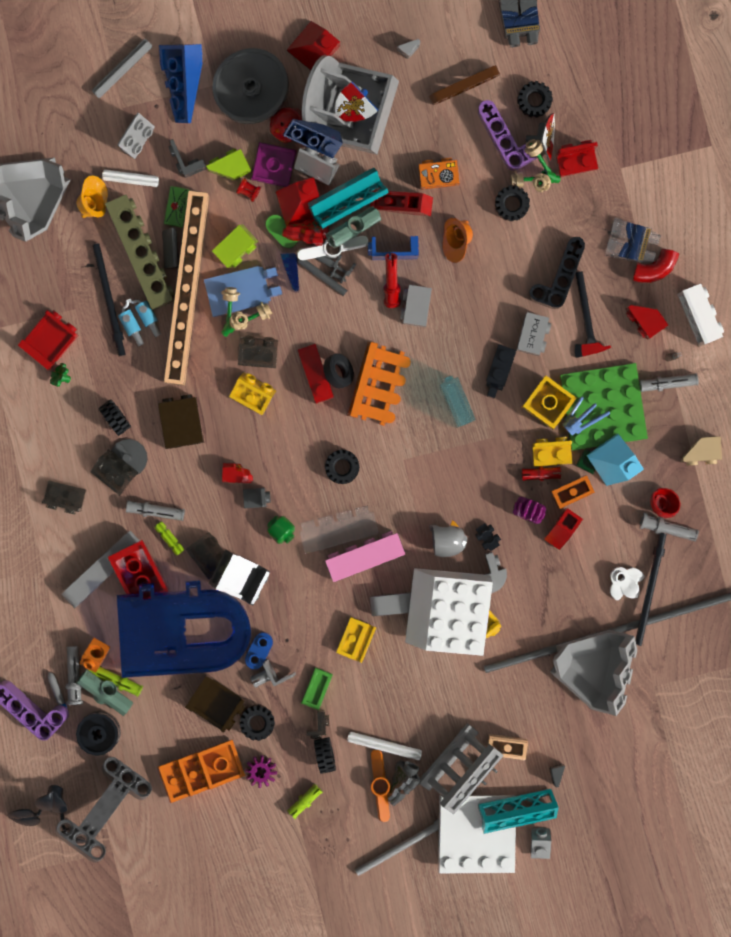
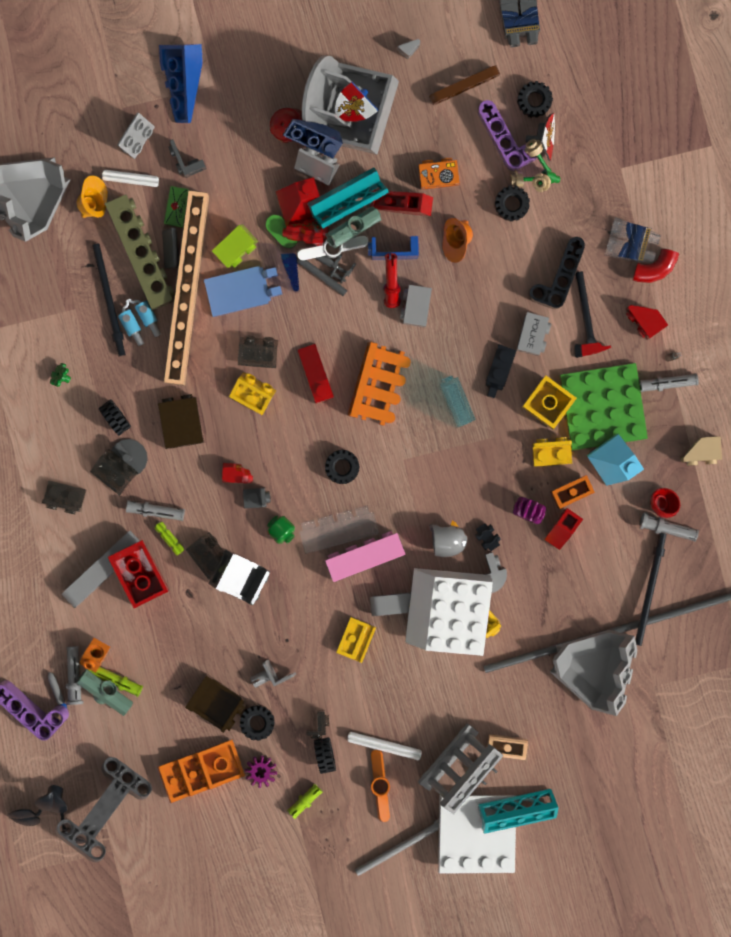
red panel [18,310,79,371] -> none
black wheel [76,711,121,756] -> none
light grey axle [92,39,152,98] -> none
clear blue door [117,580,251,678] -> none
lime slope [206,148,252,181] -> none
dark grey dish [212,48,289,124] -> none
tan plant [221,287,272,337] -> none
red bush [236,178,261,202] -> none
blue plate [245,632,273,669] -> none
magenta tile [251,142,297,187] -> none
red slope [287,21,340,71] -> none
bright green tile [301,667,333,710] -> none
black tyre [323,354,354,389] -> none
dark grey rock [387,760,421,806] -> none
red pin [522,466,561,481] -> none
light grey bracket [530,828,551,859] -> none
dark grey slope [549,764,565,788] -> none
red bracket [556,140,598,177] -> none
medium blue plant [562,397,610,436] -> none
dark green tile [576,449,596,475] -> none
white plate [610,567,645,600] -> none
white slope [677,284,724,347] -> none

